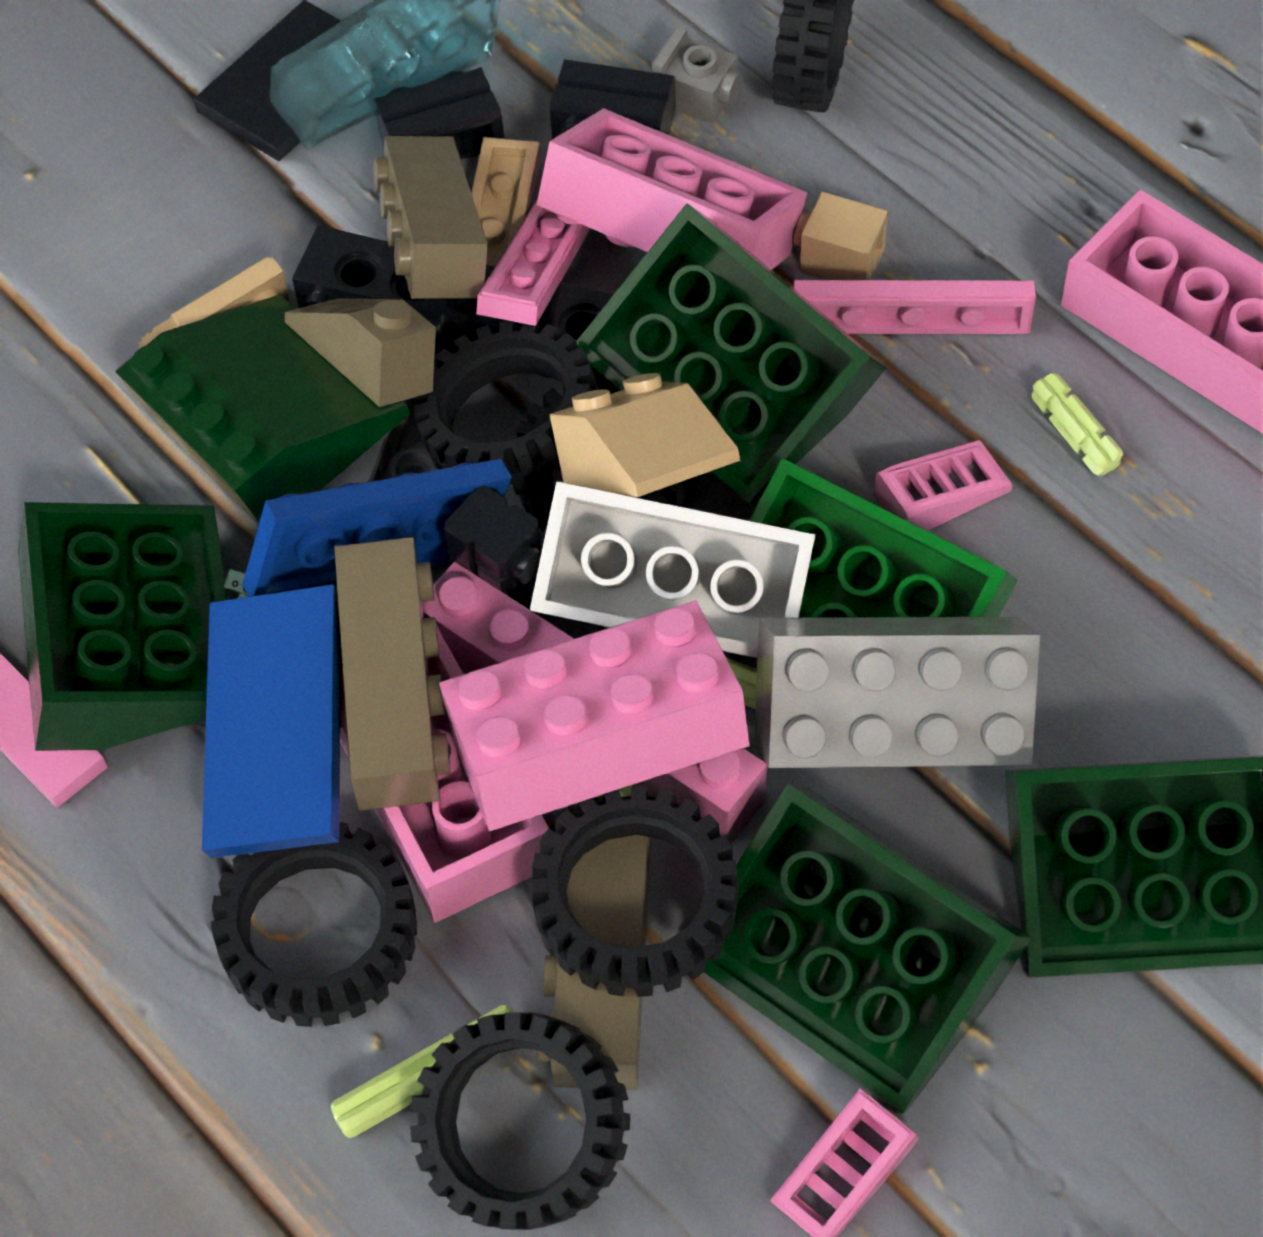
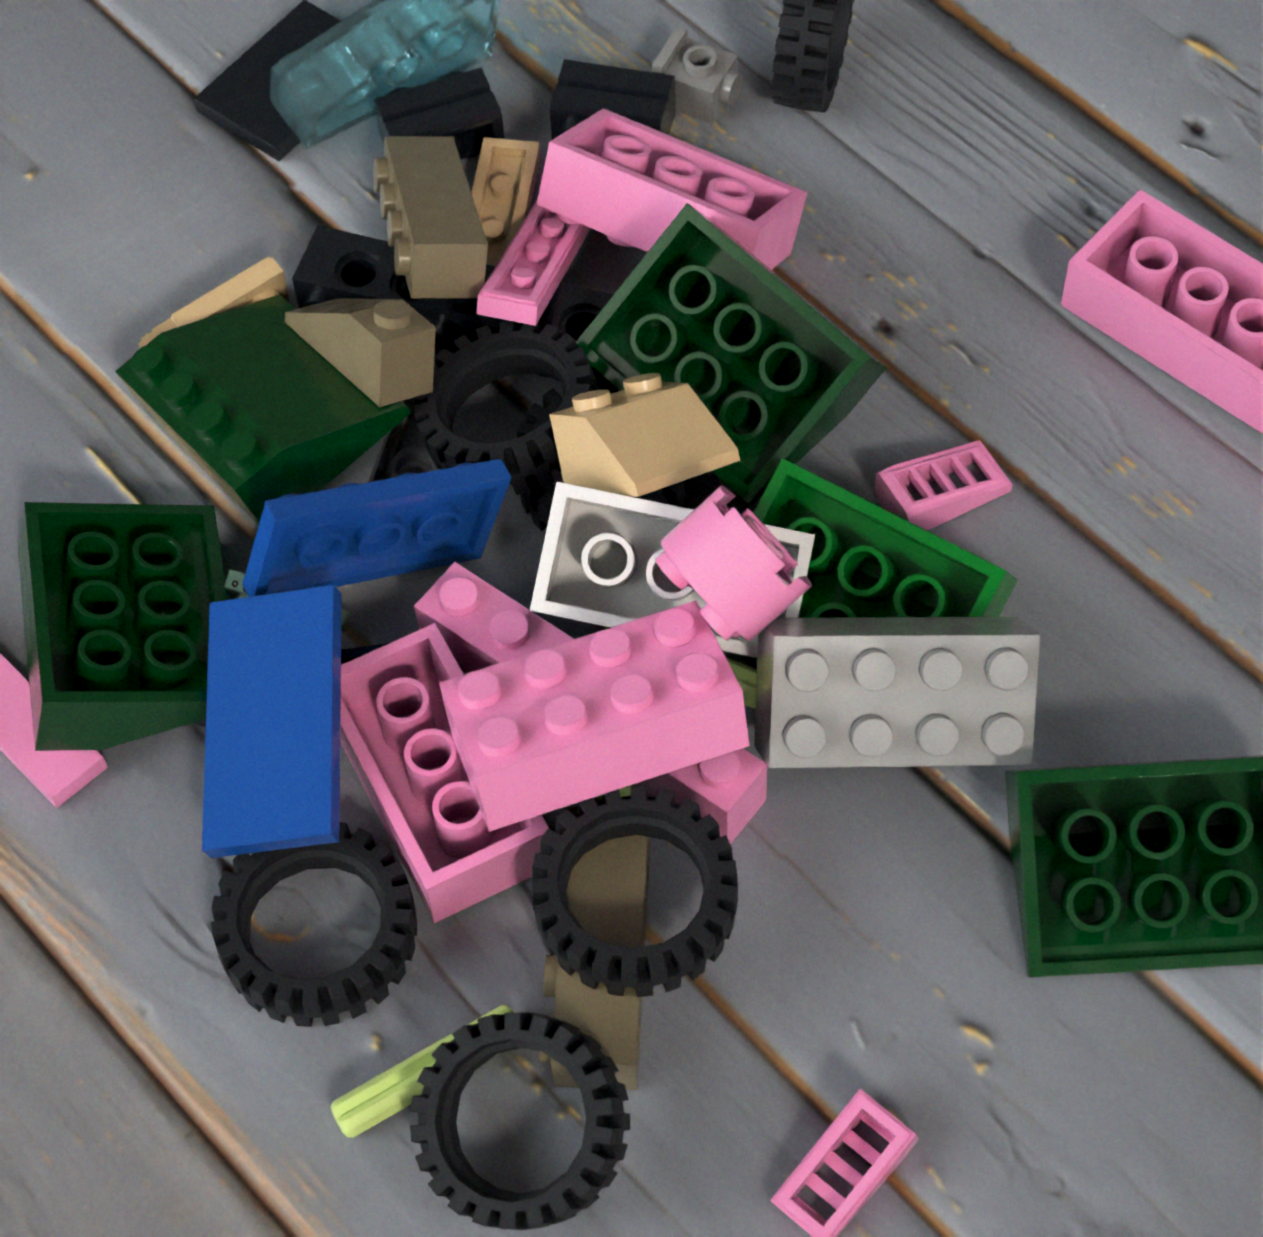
dark tan brick [334,537,451,811] -> none
black brick [444,486,542,614] -> none
dark green slope [704,783,1032,1114] -> none
tan brick [794,192,888,280] -> none
bright pink tile [794,280,1036,334] -> none
yellowish green axle [1031,373,1123,476] -> none
none -> bright pink brick [655,485,812,641]

